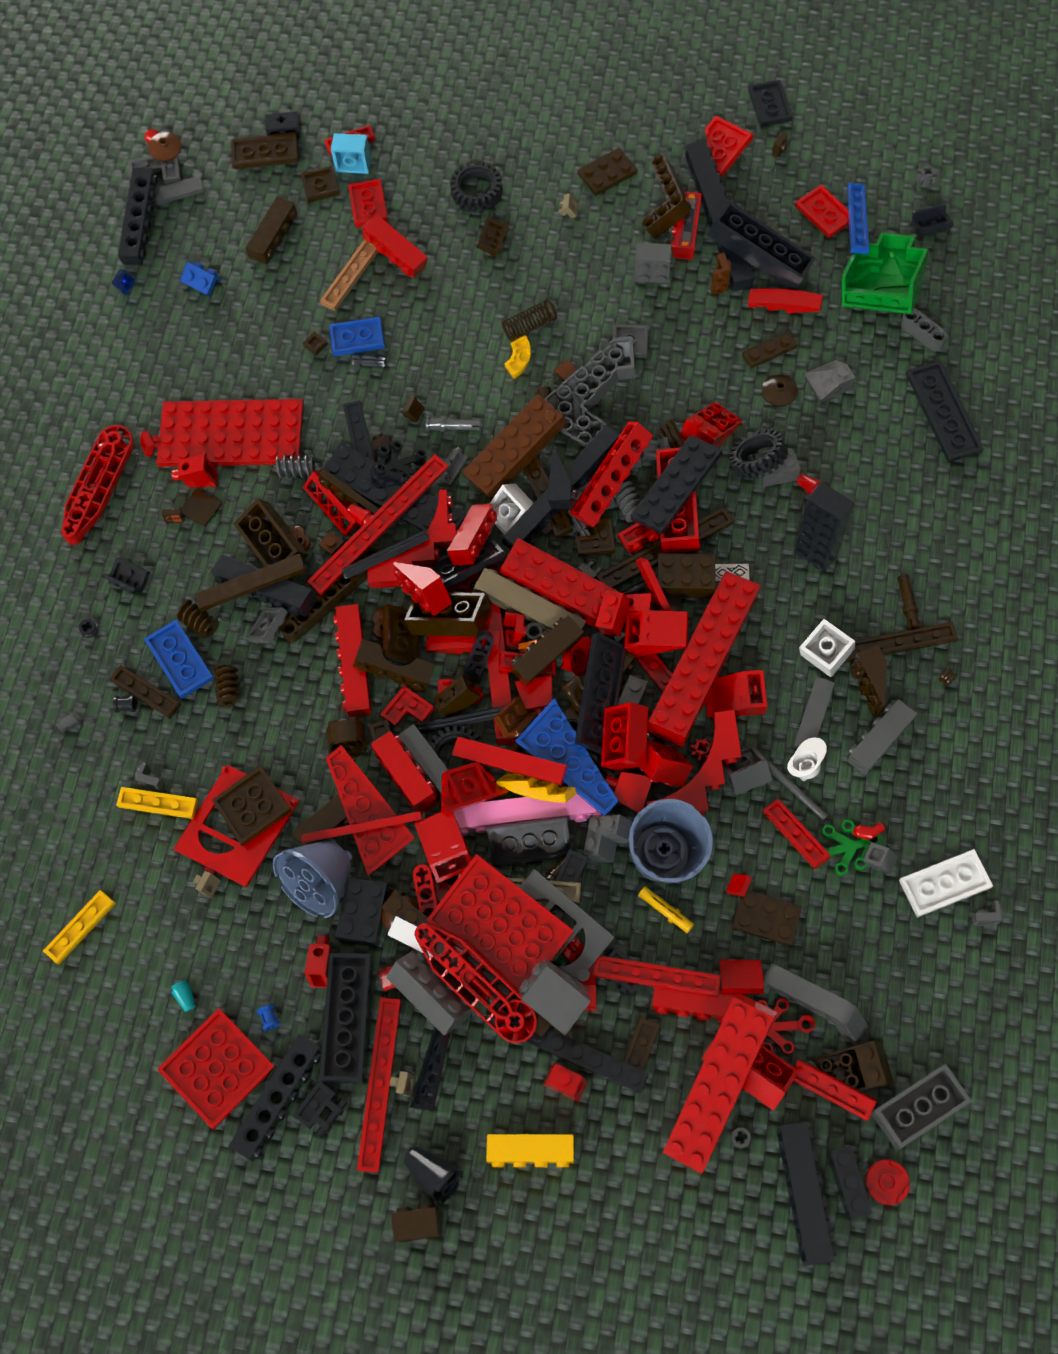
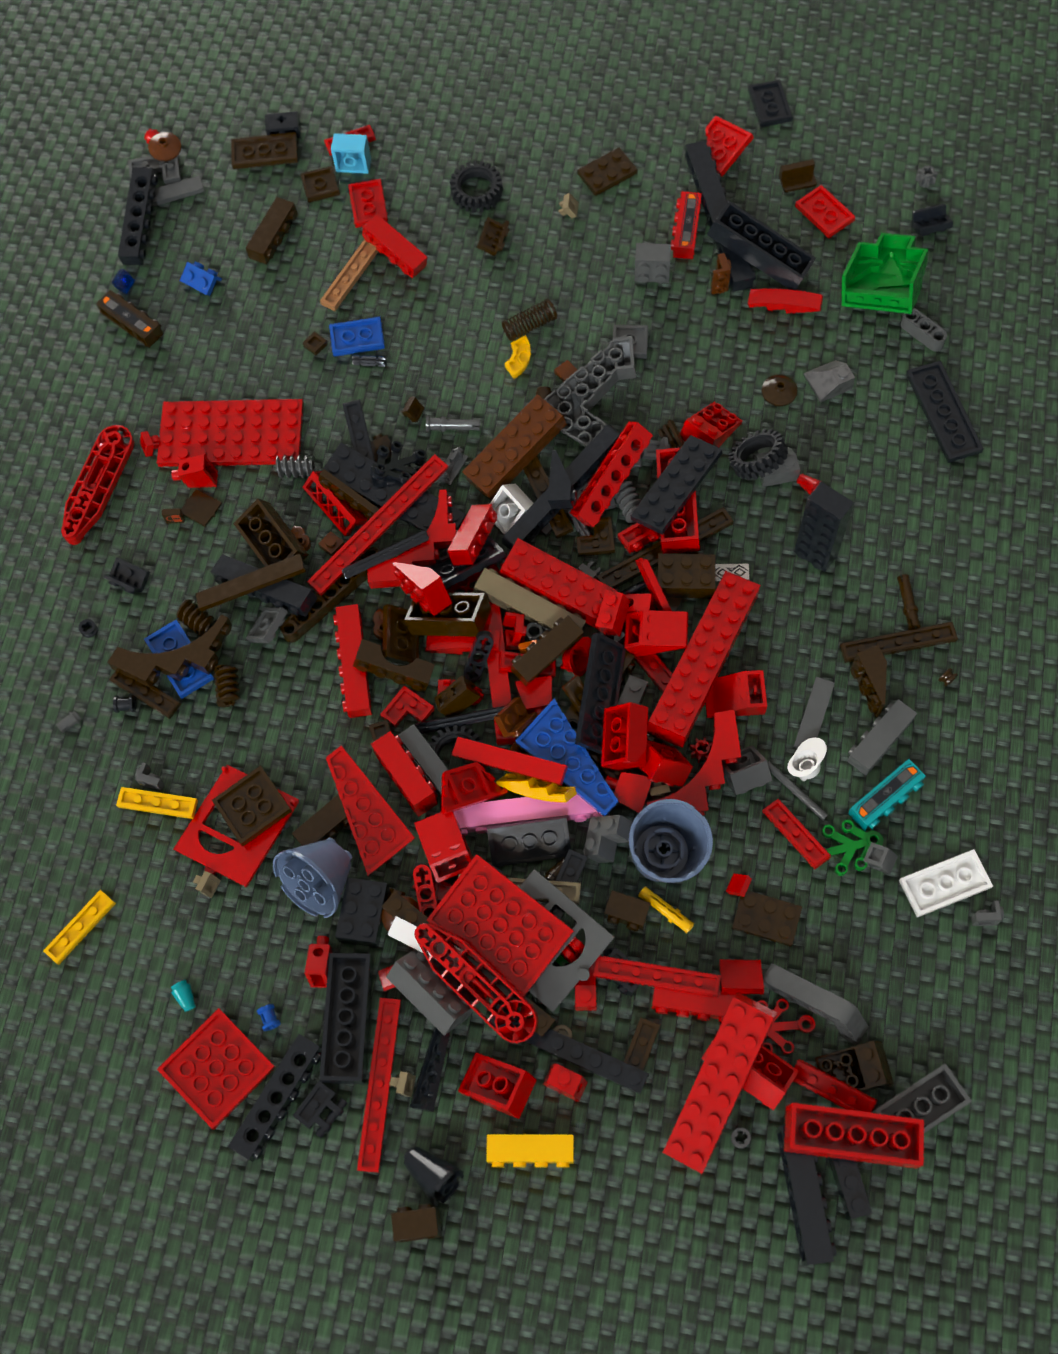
red tile [301,811,423,843] -> none
dark brown brick [326,717,367,758] -> none
red cone [347,503,373,527] -> none
dark grey slope [519,958,591,1035] -> none
dark brown beam [642,154,692,238] -> none
dark brown plate [742,331,798,369] -> none
dark brown plate [772,132,788,158] -> none
white brick [799,619,855,677] -> none
blue tile [847,183,869,254] -> none
red arm [853,822,885,840] -> none
red tile [865,1160,910,1205] -> none
none -> dark brown brick [96,290,163,348]
none -> dark brown arch [107,615,232,688]
none -> red slope [458,1052,537,1119]
none -> dark brown brick [604,890,651,931]
none -> dark tan tile [648,782,670,801]
none -> dark brown panel [779,159,817,193]
none -> red brick [784,1103,924,1168]
none -> teal brick [848,759,926,831]

